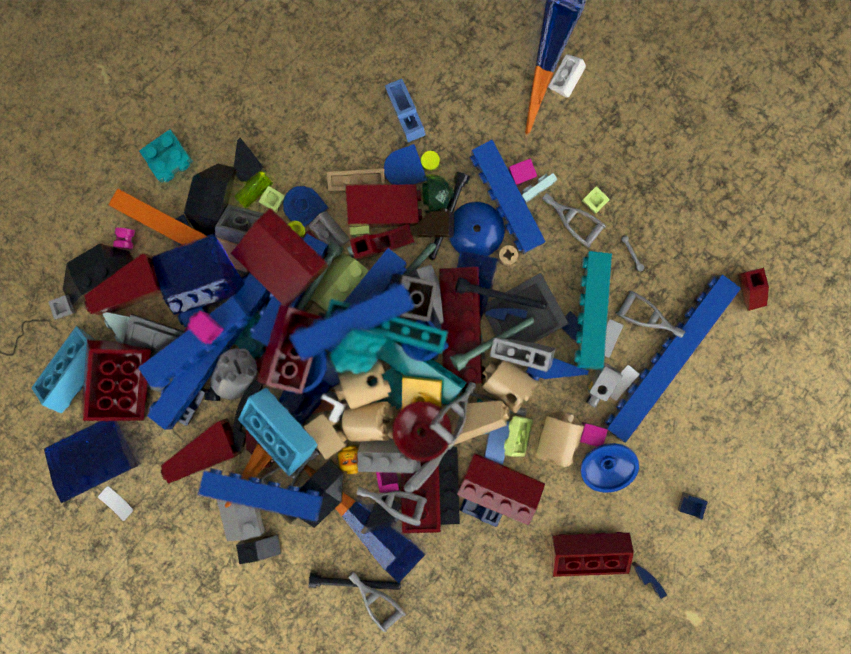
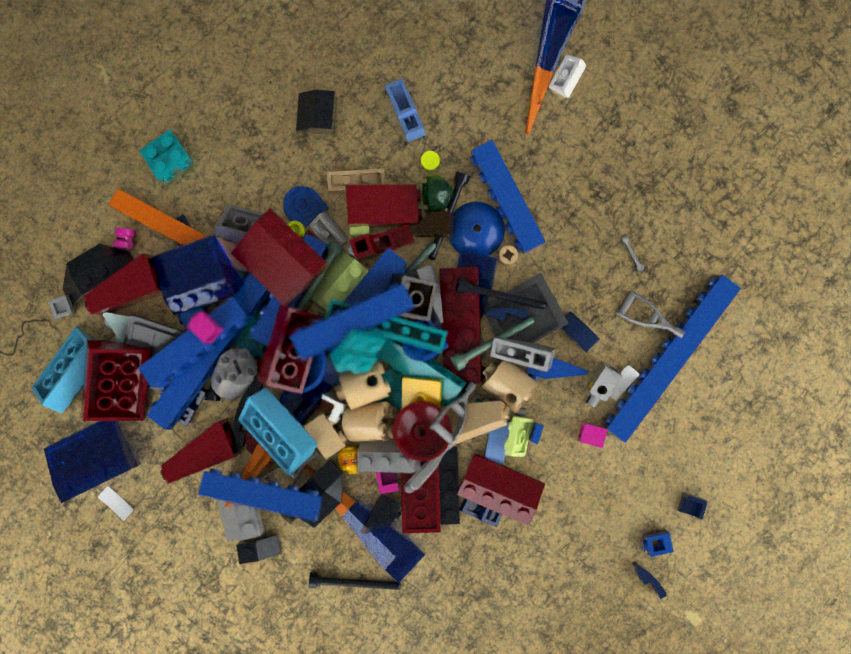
black wedge [184,164,236,240] -> none
clear neon green plate [233,170,273,209] -> none
black slope [234,138,267,185] -> none
yellowish green plate [259,186,285,213] -> none
light grey piece [348,572,406,632] -> none
light grey piece [357,487,427,526] -> none
blue tile [384,144,427,185] -> none
dark pink panel [508,158,537,187] -> none
light aqua plate [522,173,557,203] -> none
tan cylinder [536,411,584,467] -> none
light grey piece [542,193,606,248] -> none
dark red slope [551,532,634,577] -> none
teal brick [574,251,612,370] -> none
blue dish [581,443,639,493] -> none
yellowish green plate [582,186,610,214] -> none
white sticker [605,320,623,358] -> none
dark red slope [738,268,769,311] -> none
none -> black slope [296,90,337,134]
none -> blue tile [529,422,544,444]
none -> blue brick [641,529,674,557]

